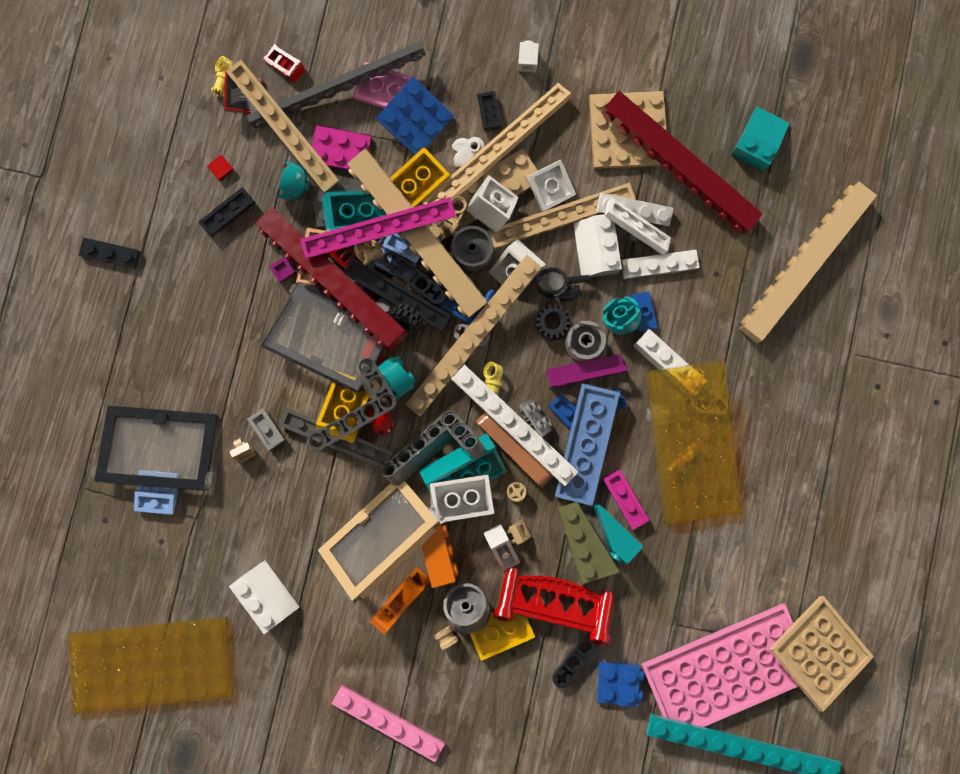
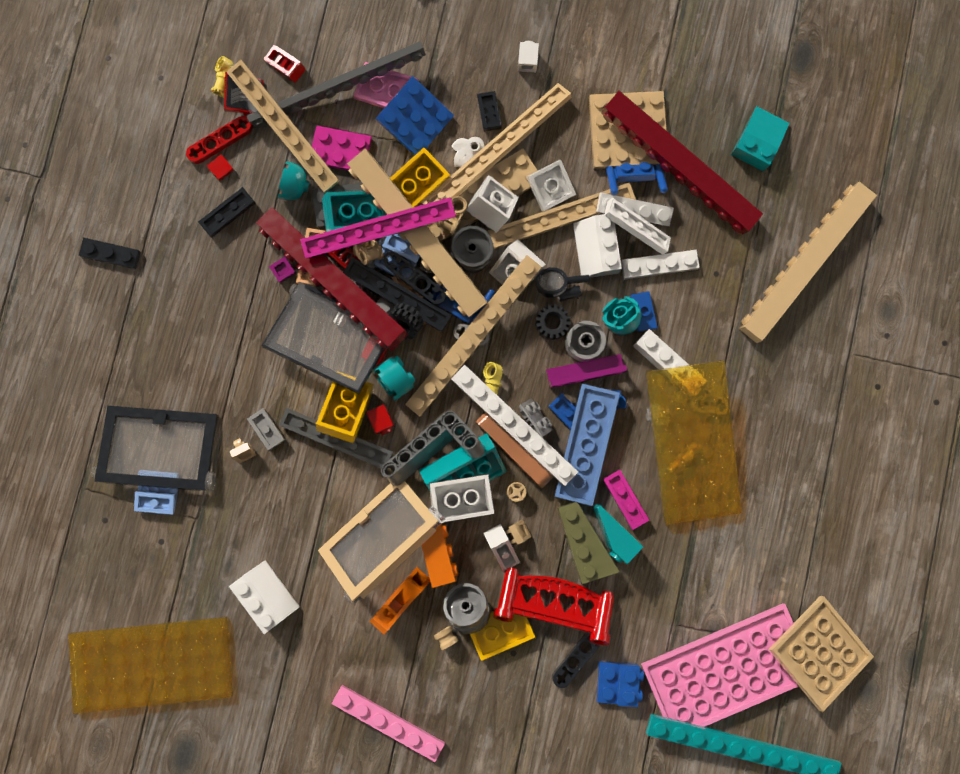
dark grey beam [306,358,396,452] -> none
none -> red beam [186,116,253,164]
none -> blue plate [606,162,668,195]

